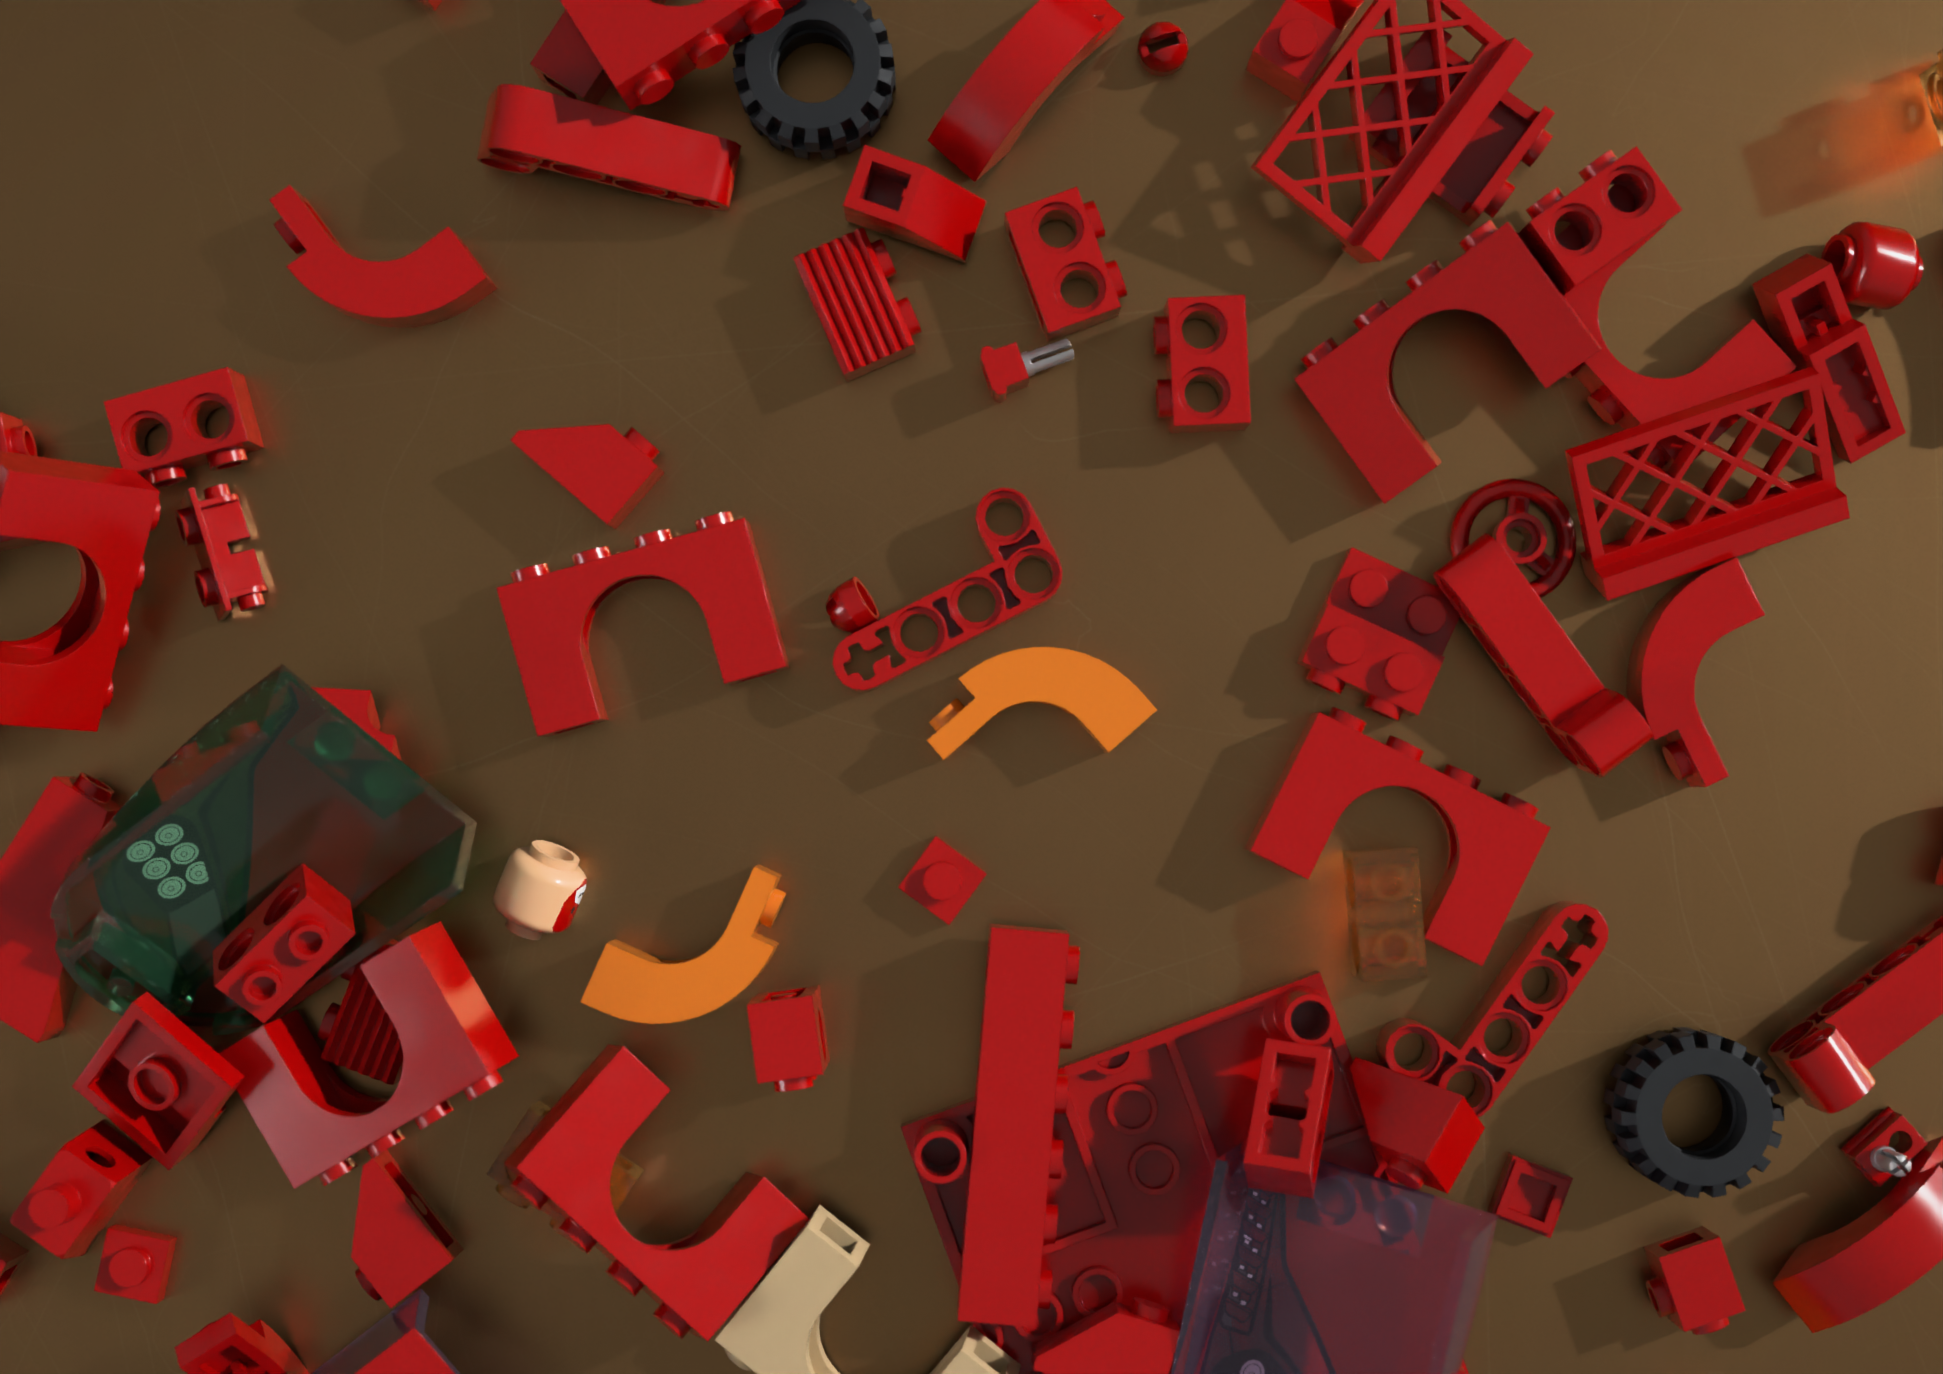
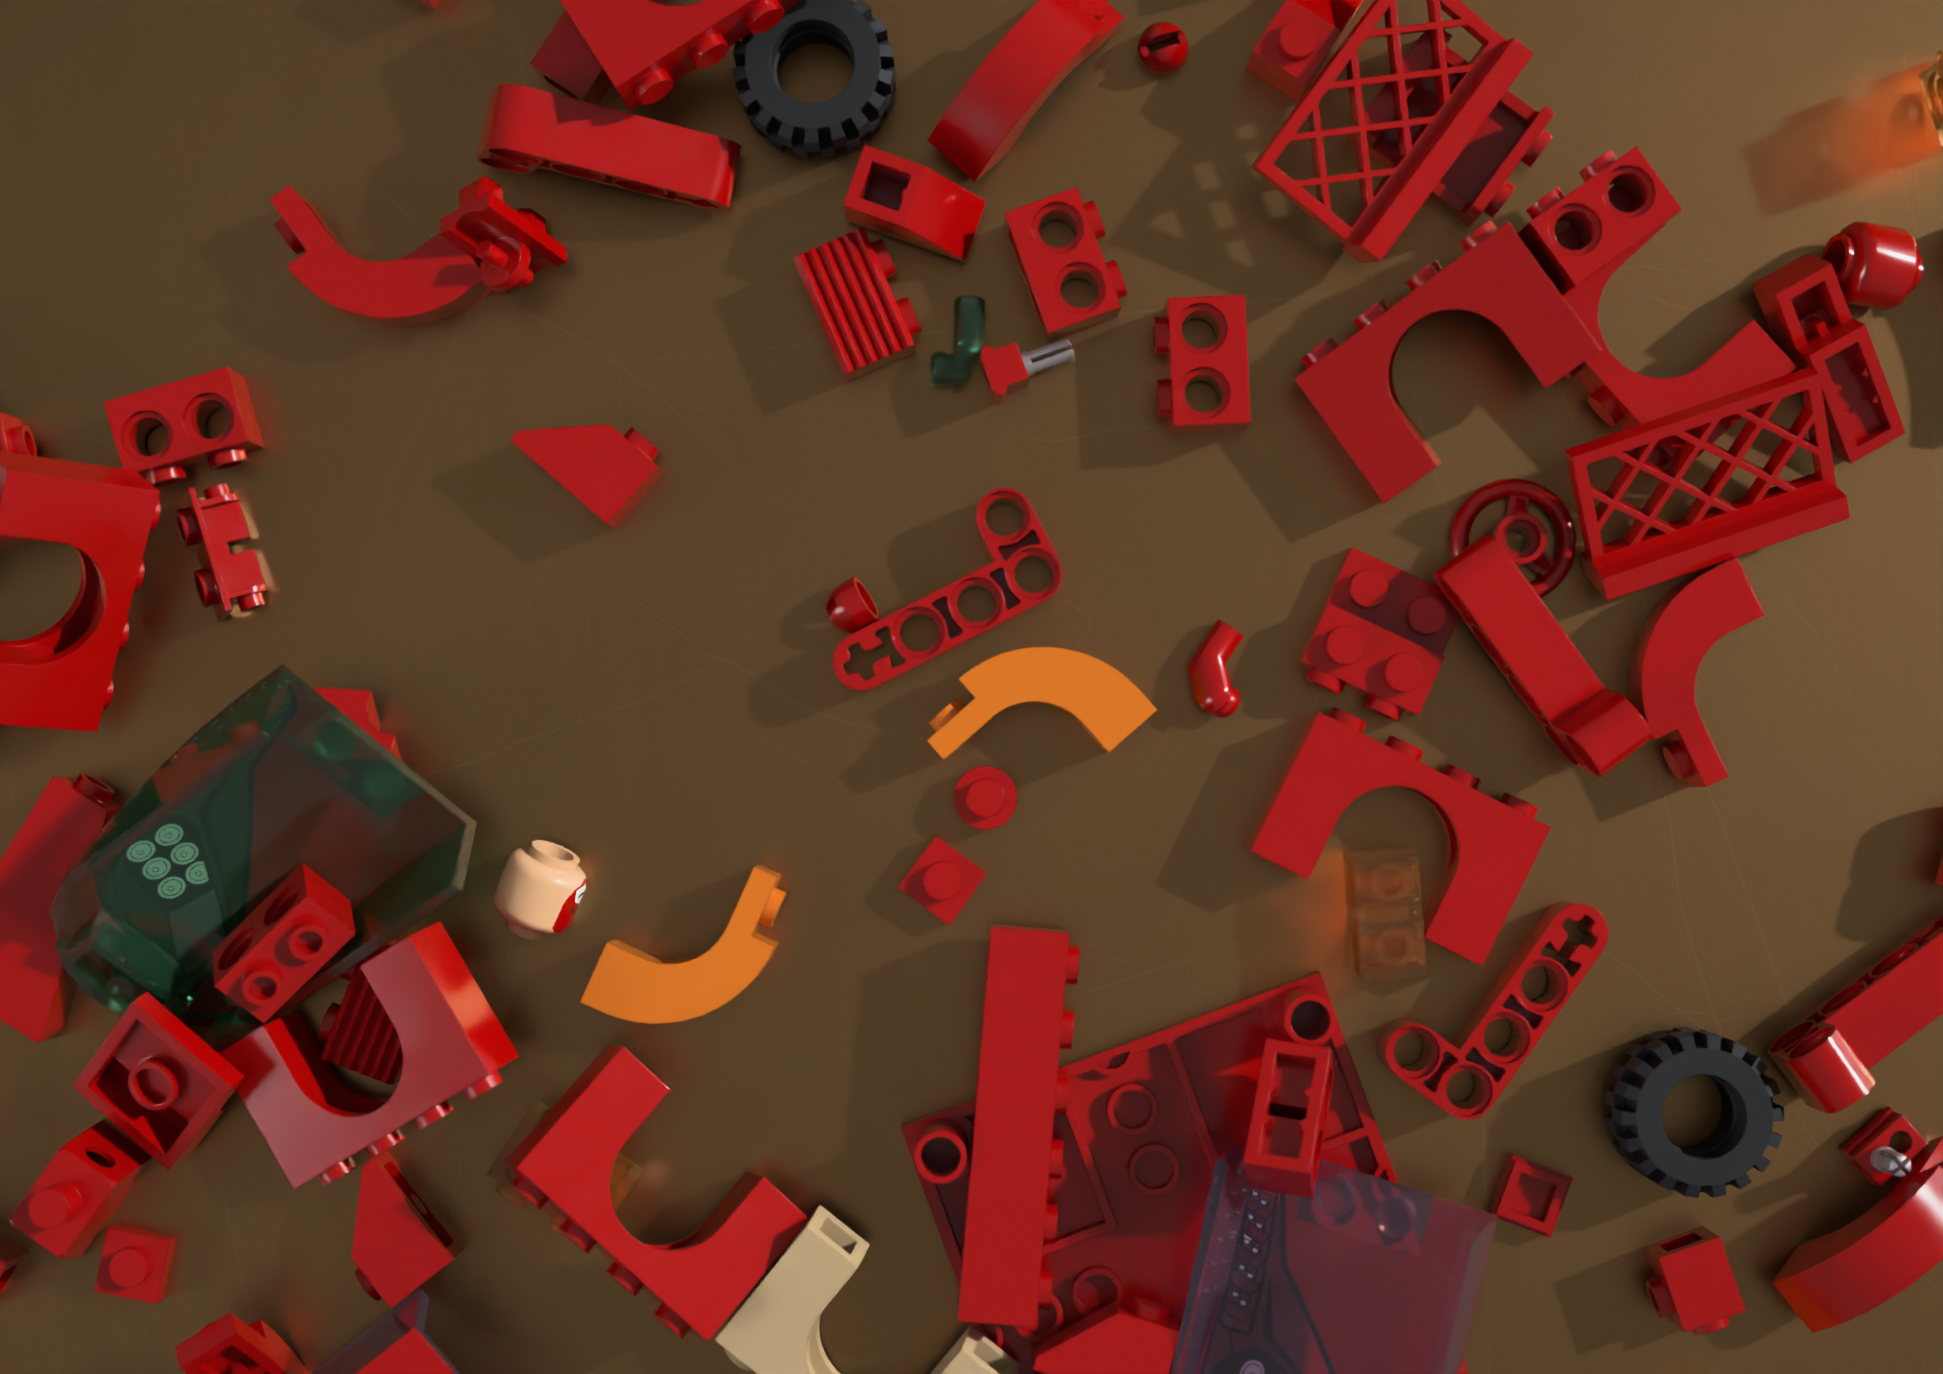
red arch [496,511,791,737] -> none
red brick [747,985,830,1092] -> none
red slope [1350,1057,1485,1194] -> none
none -> red hips [440,177,567,292]
none -> clear green arm [930,295,986,390]
none -> red plate [954,766,1017,830]
none -> red arm [1188,619,1244,718]

